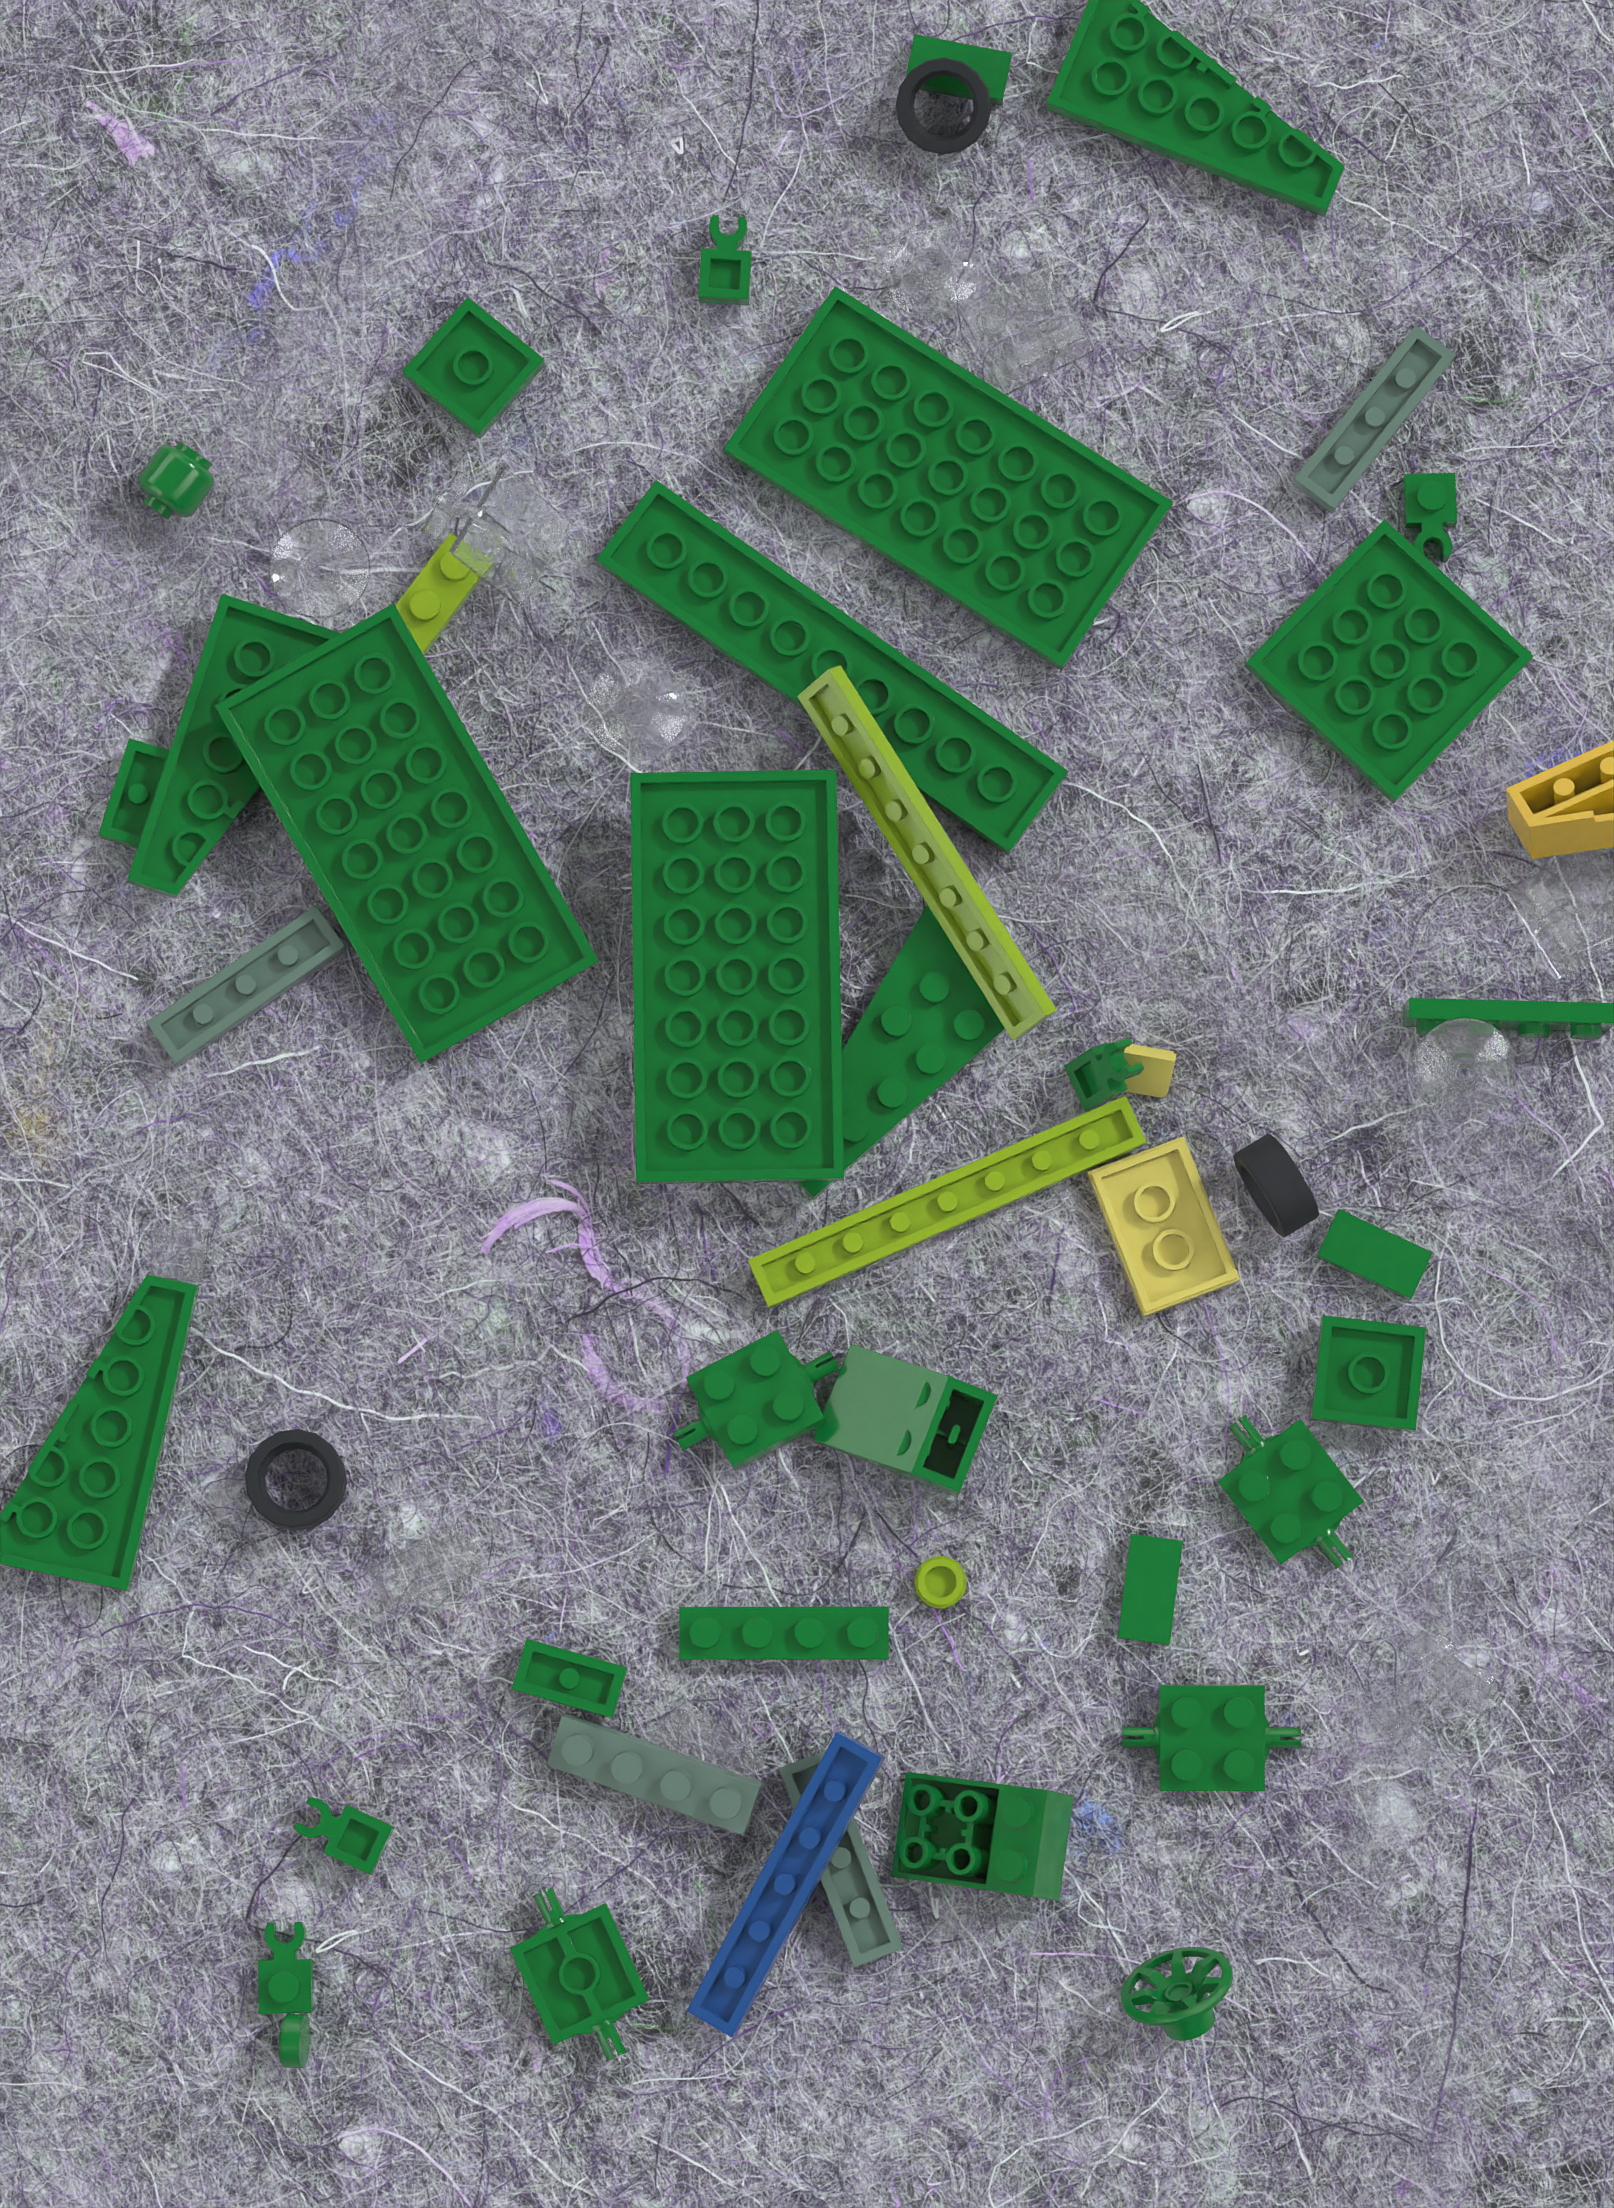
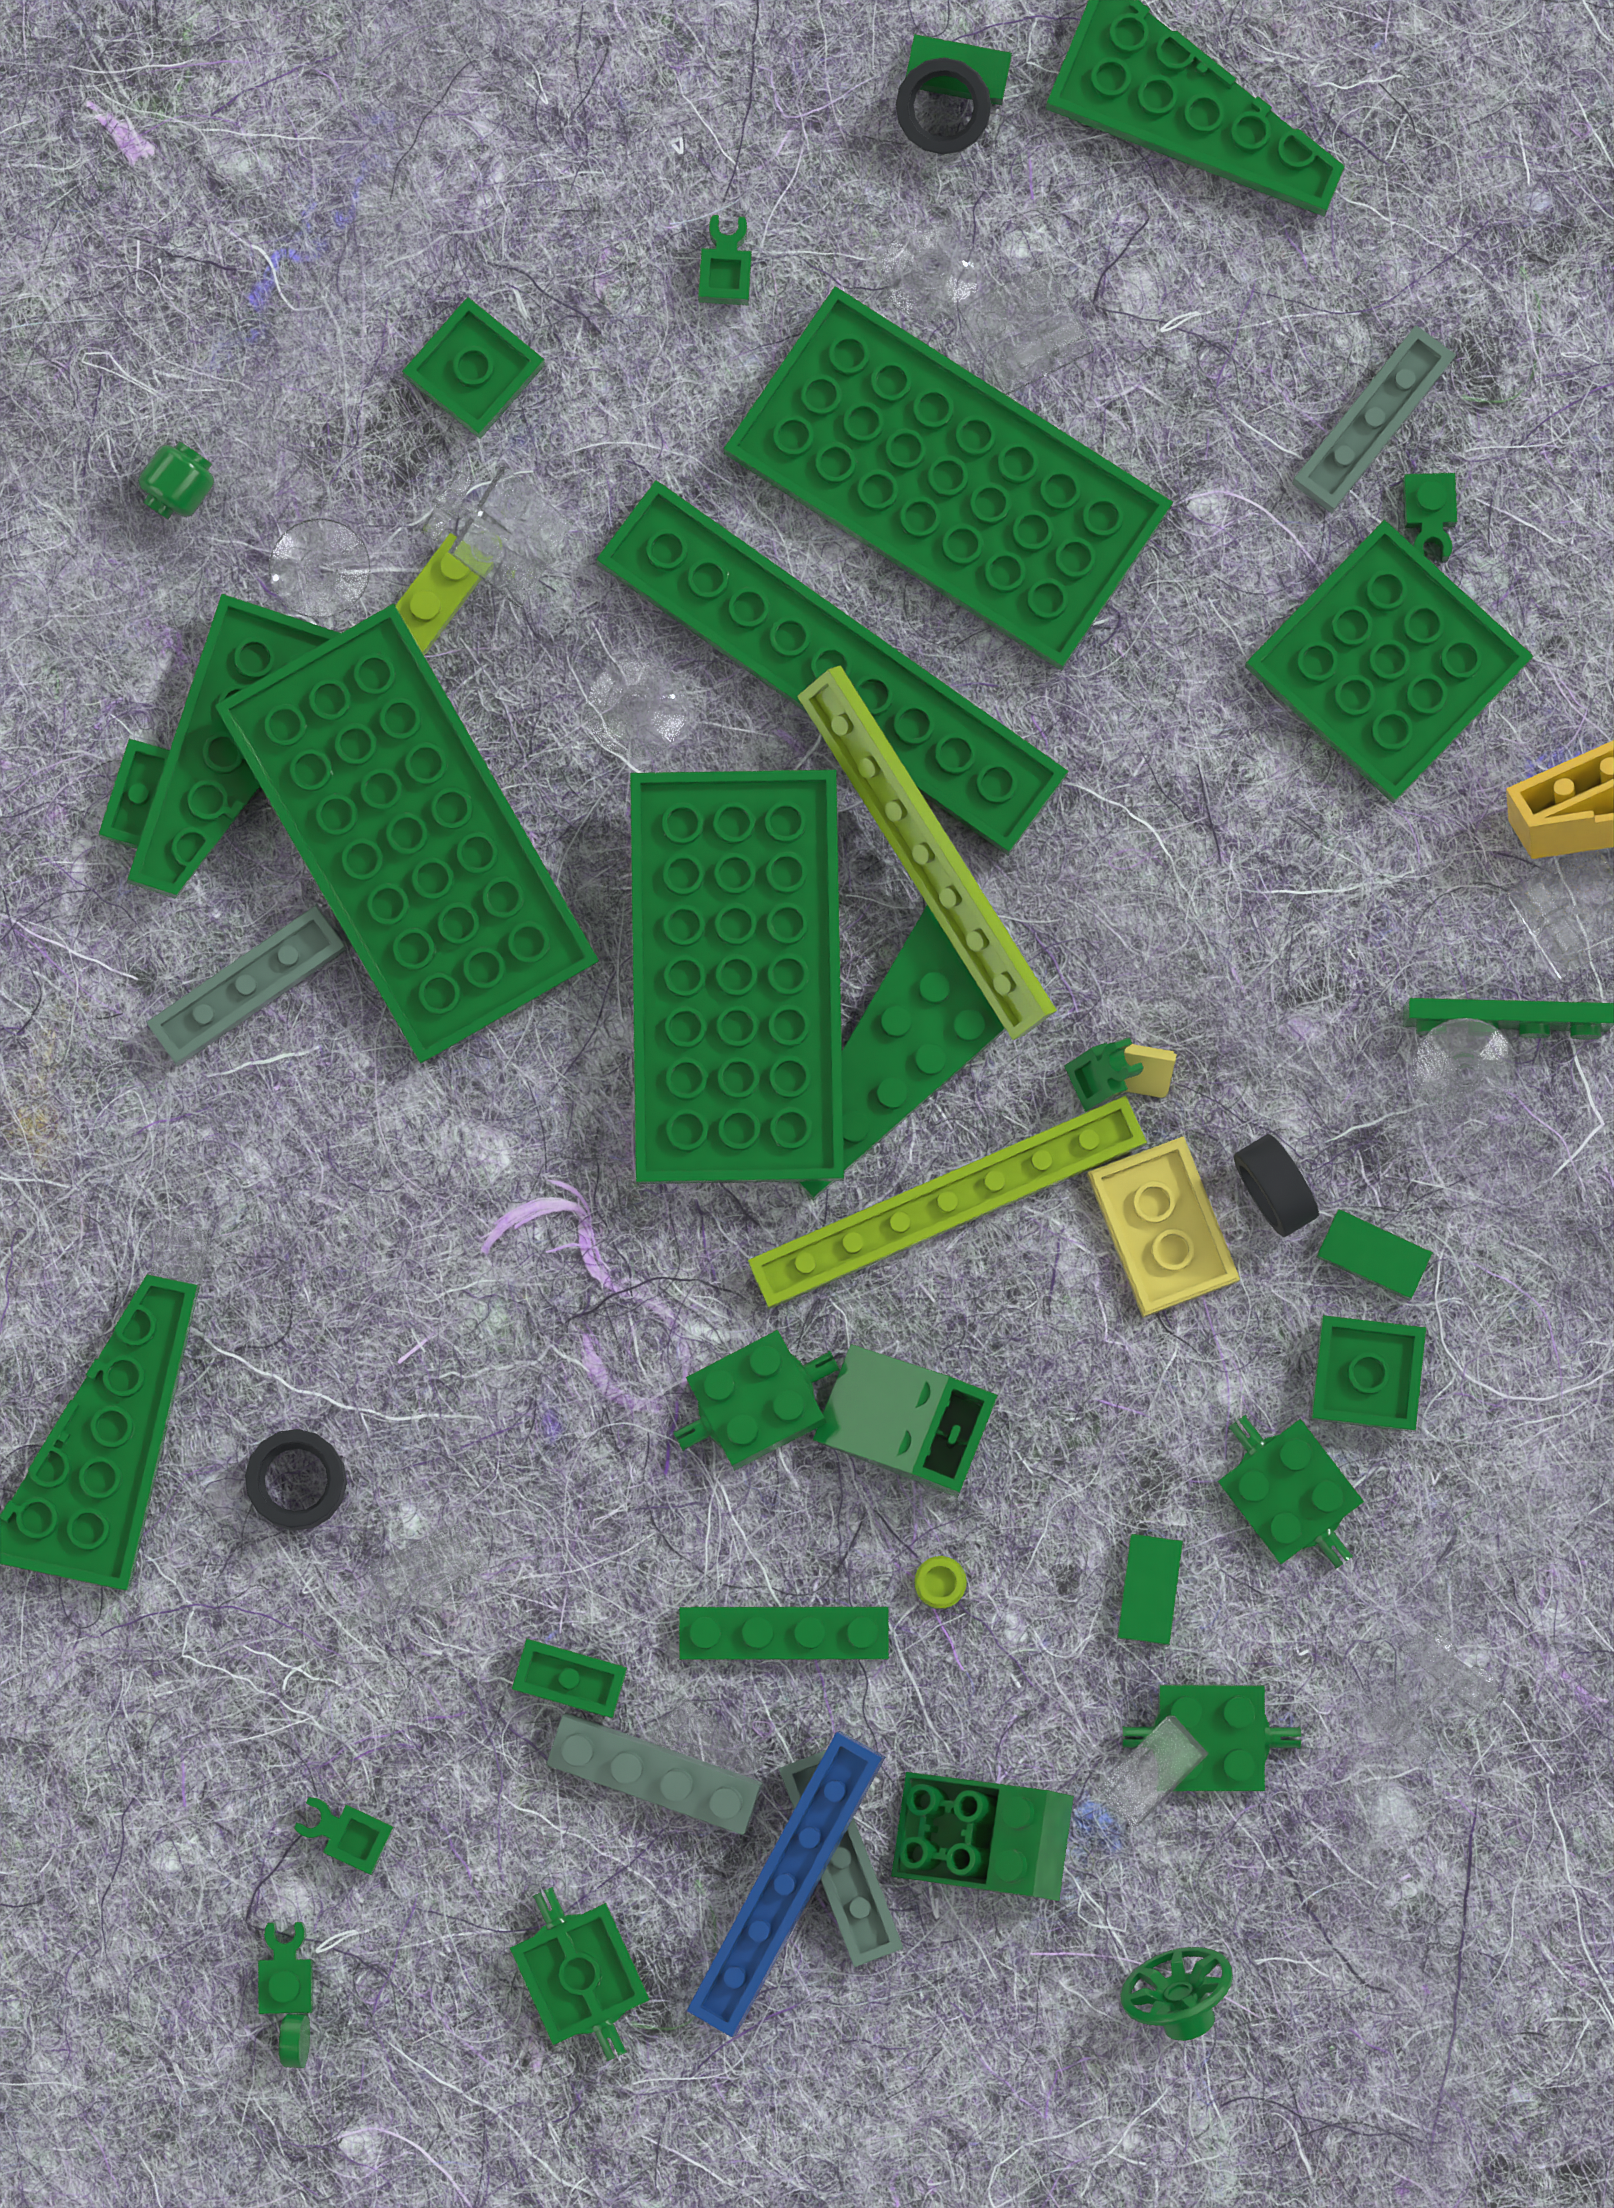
none -> clear tile [1098,1715,1208,1827]

